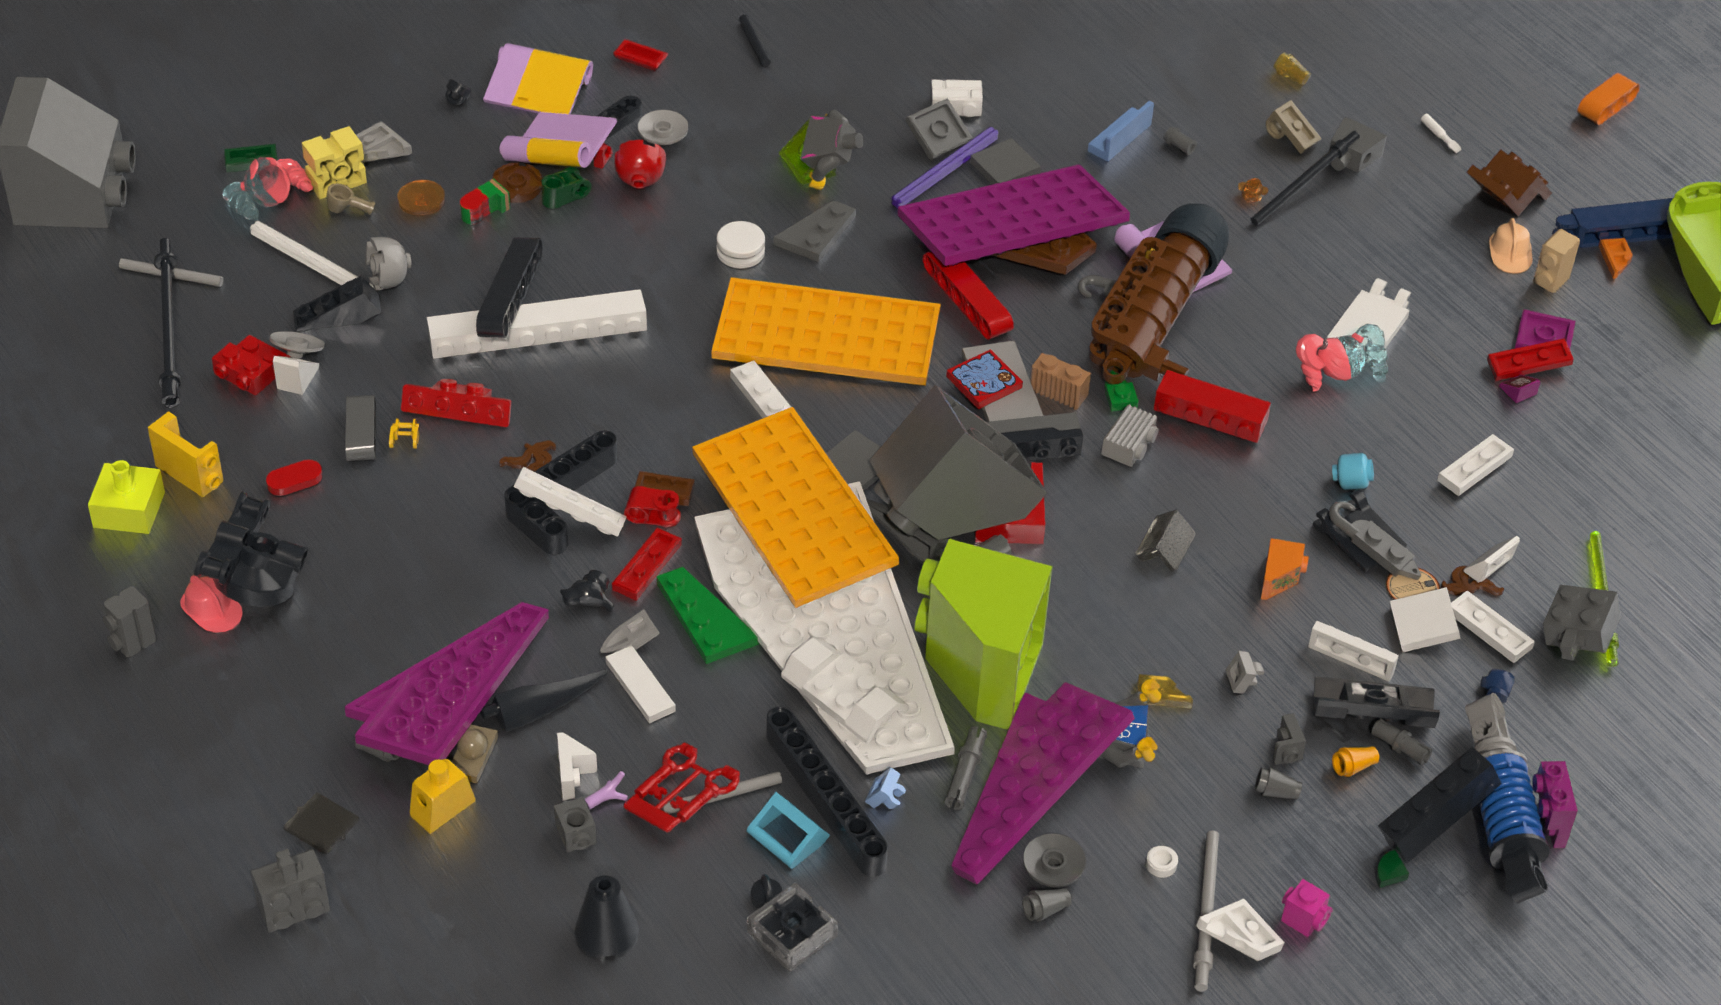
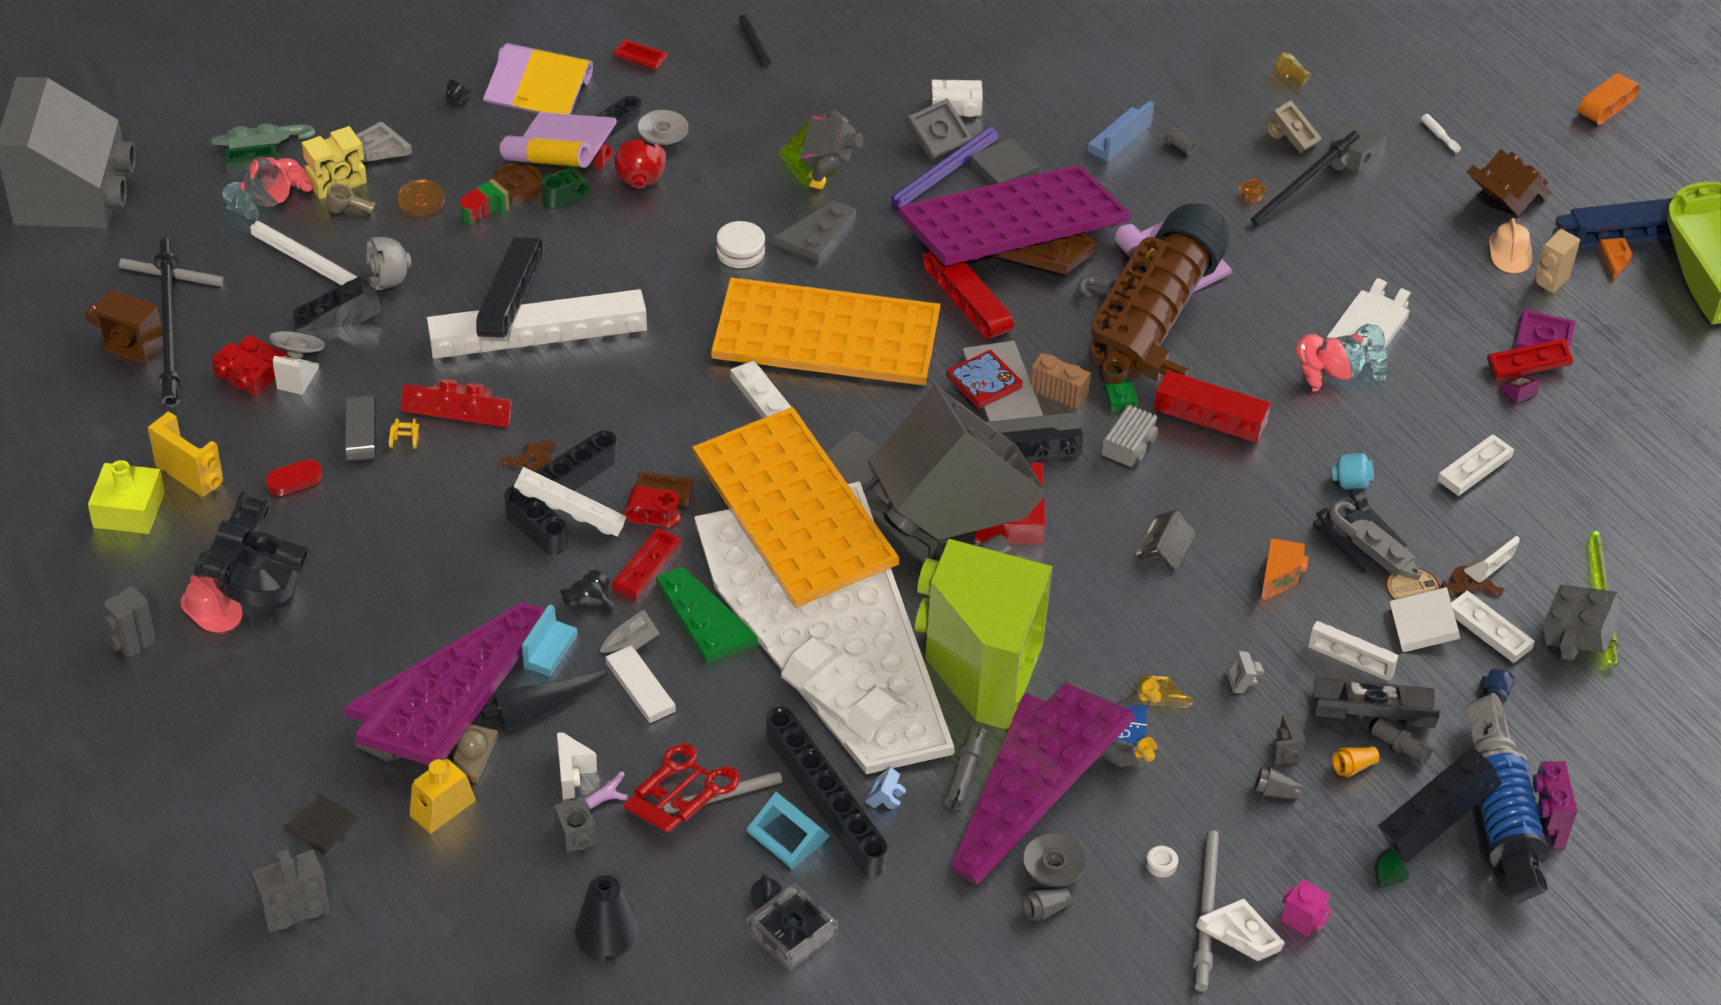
none -> reddish brown hinge [84,289,163,366]
none -> sand green plate [211,123,315,148]
none -> medium azure panel [522,605,577,677]

